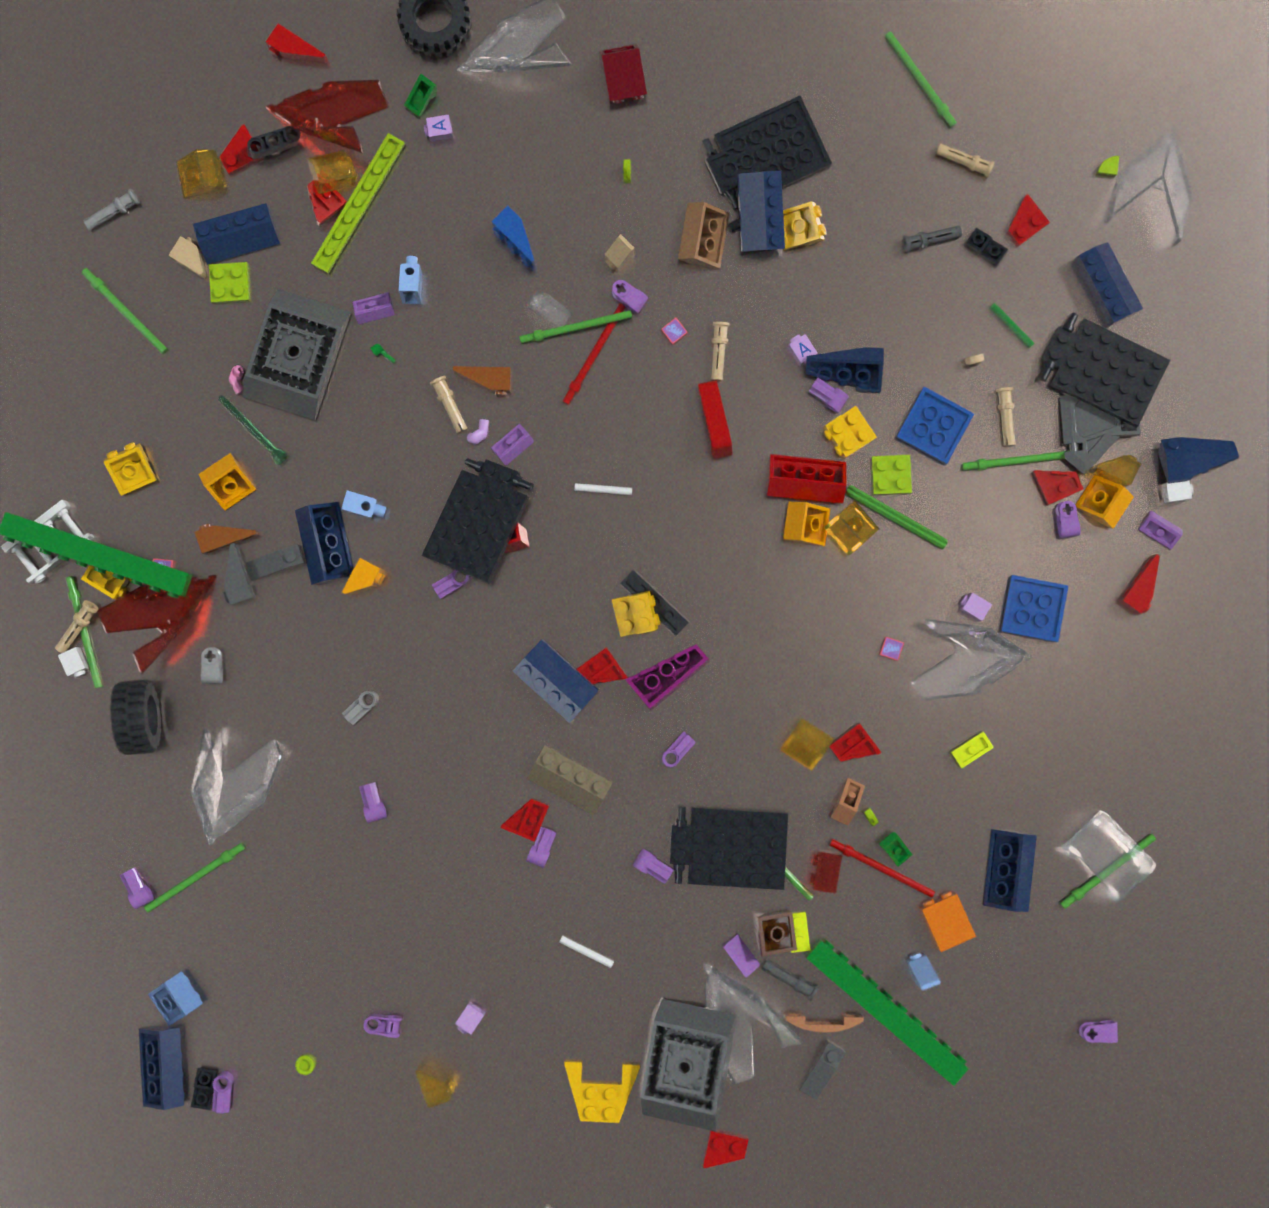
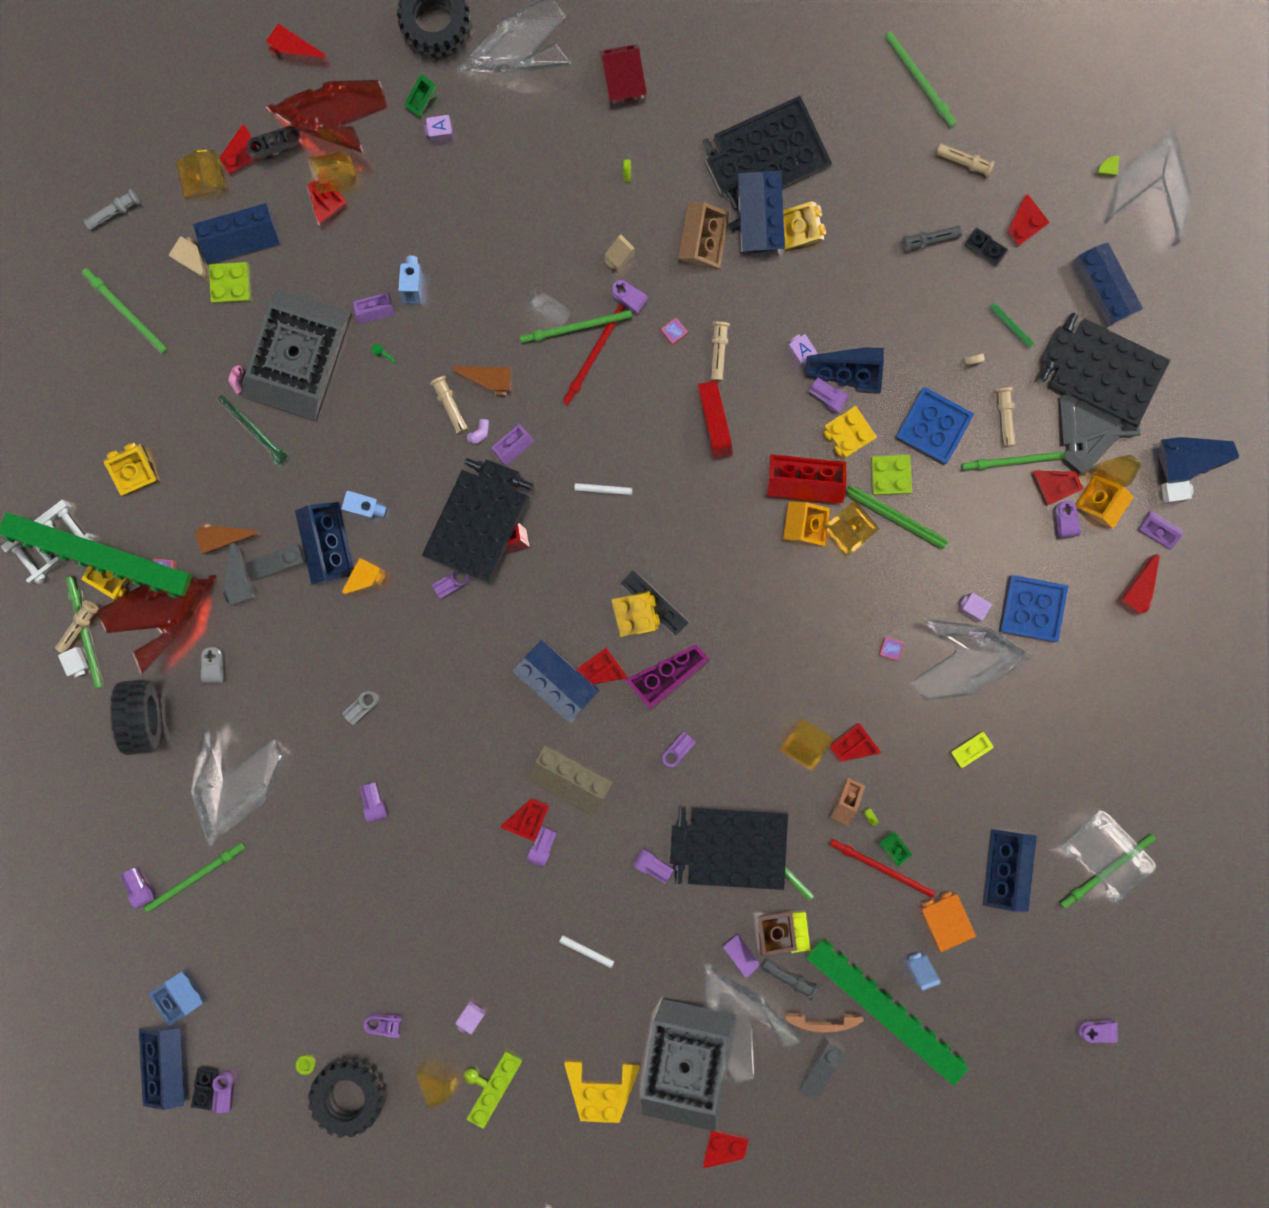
light orange slope [199,453,256,511] -> none
lime plate [311,133,405,274] -> none
blue slope [491,205,536,270] -> none
clear red brick [809,850,842,894] -> none
none -> black tyre [308,1058,385,1138]
none -> lime plate [463,1050,522,1129]

